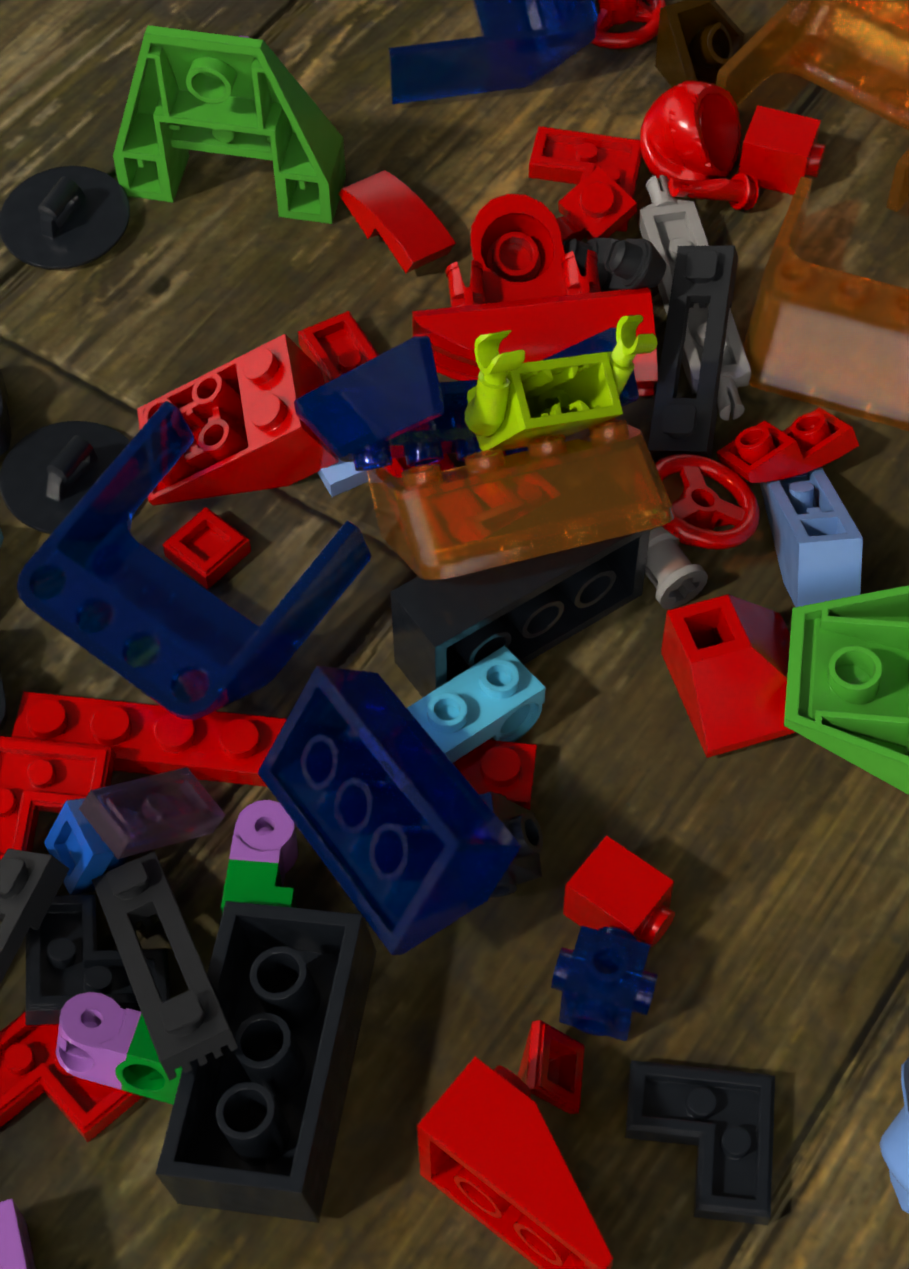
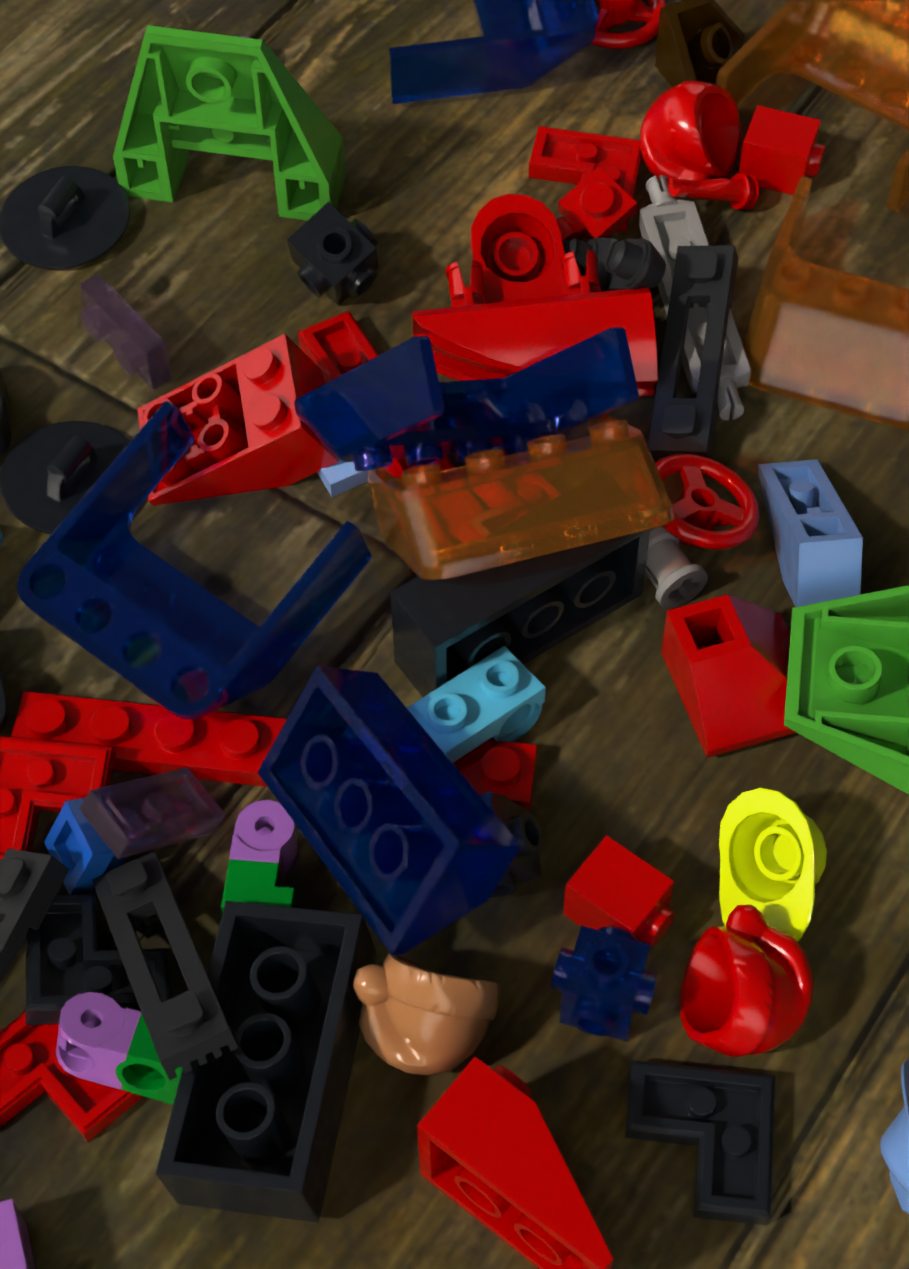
red tile [162,507,251,589] -> none
red slope [339,170,456,274] -> none
lime torso [465,315,658,453] -> none
red slope [518,1020,585,1114] -> none
red slope [716,407,859,483] -> none
none -> plate [79,274,172,390]
none -> black brick [287,202,379,306]
none -> medium nougat piece [352,953,501,1076]
none -> red piece [679,904,814,1057]
none -> neon yellow piece [719,788,827,942]

